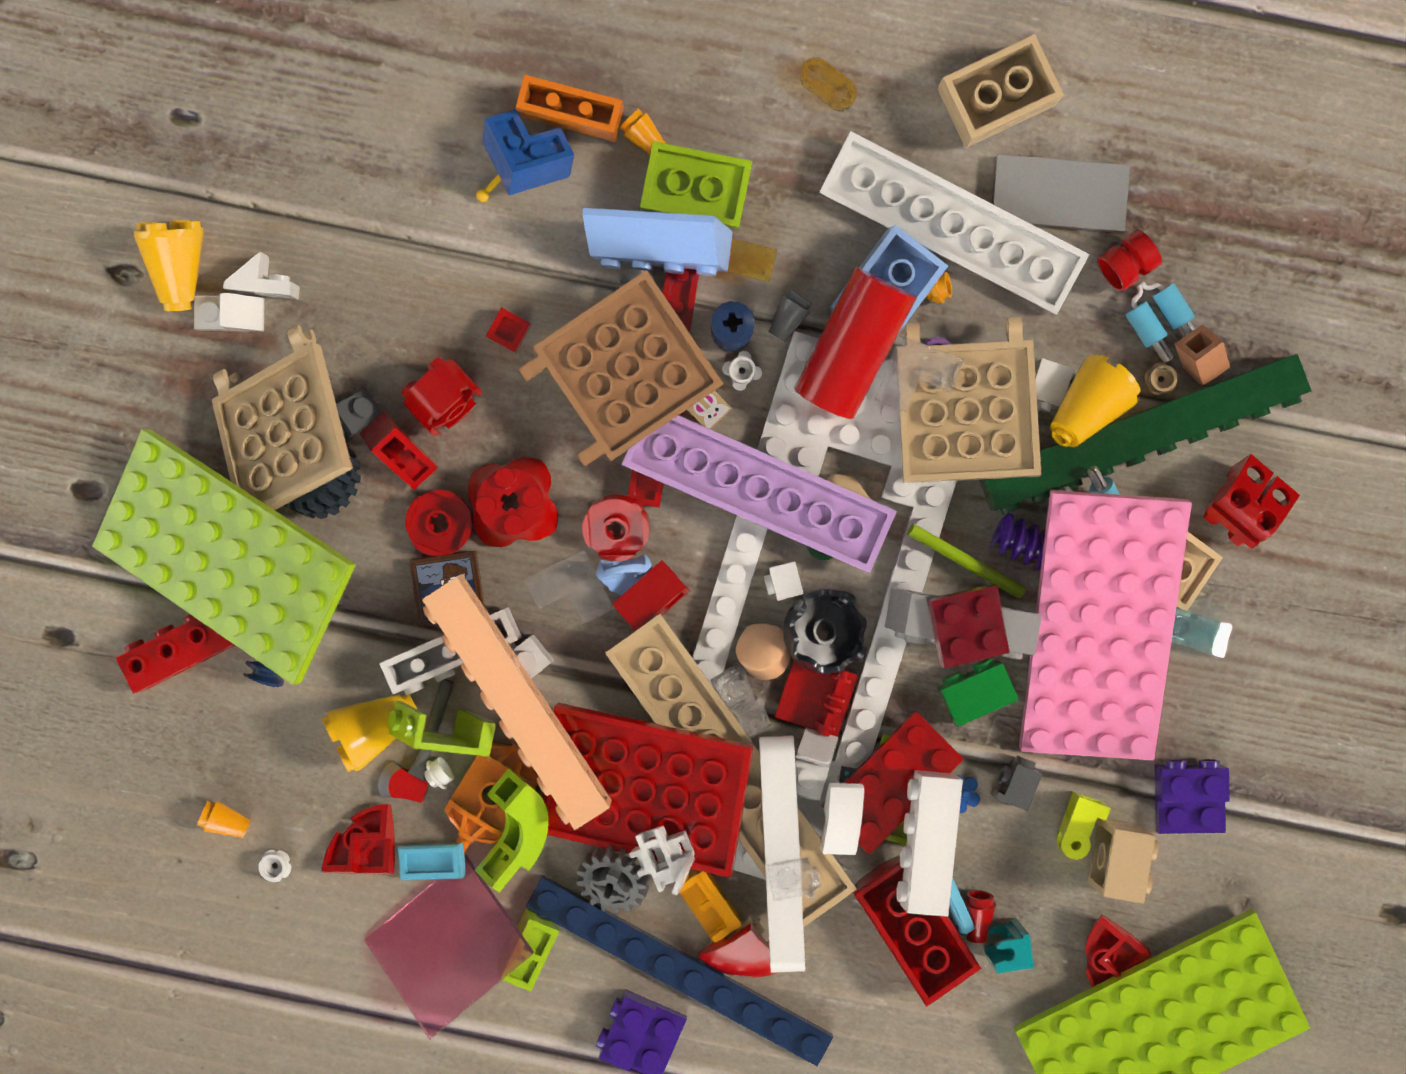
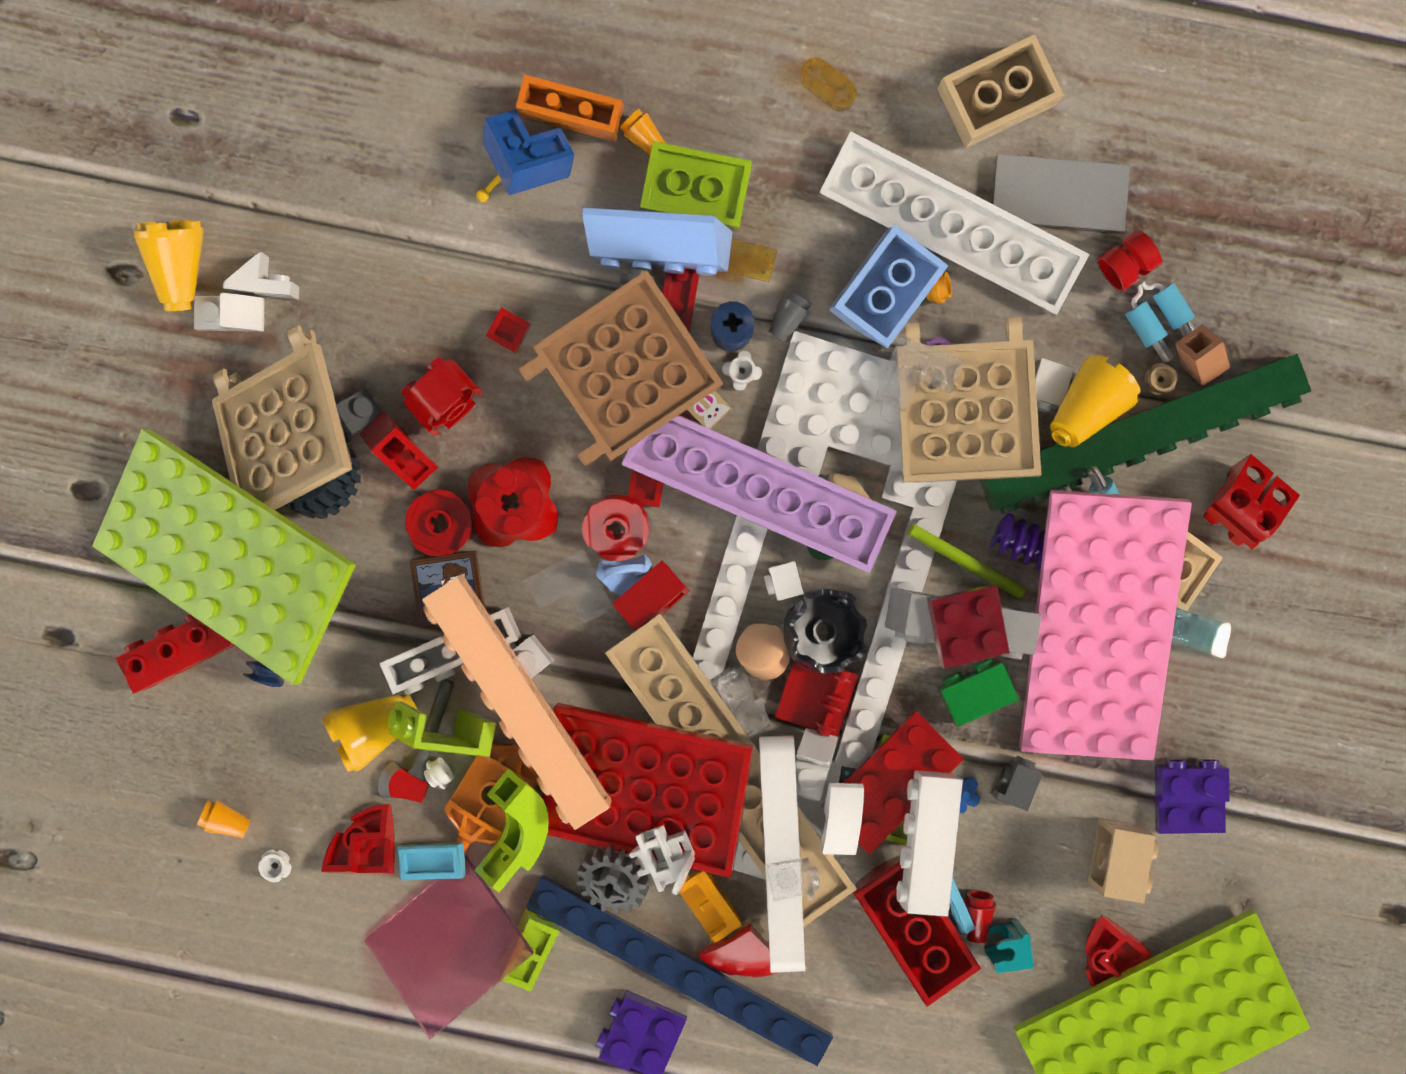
red brick [794,266,917,419] -> none
neon yellow leg [1056,791,1111,860] -> none

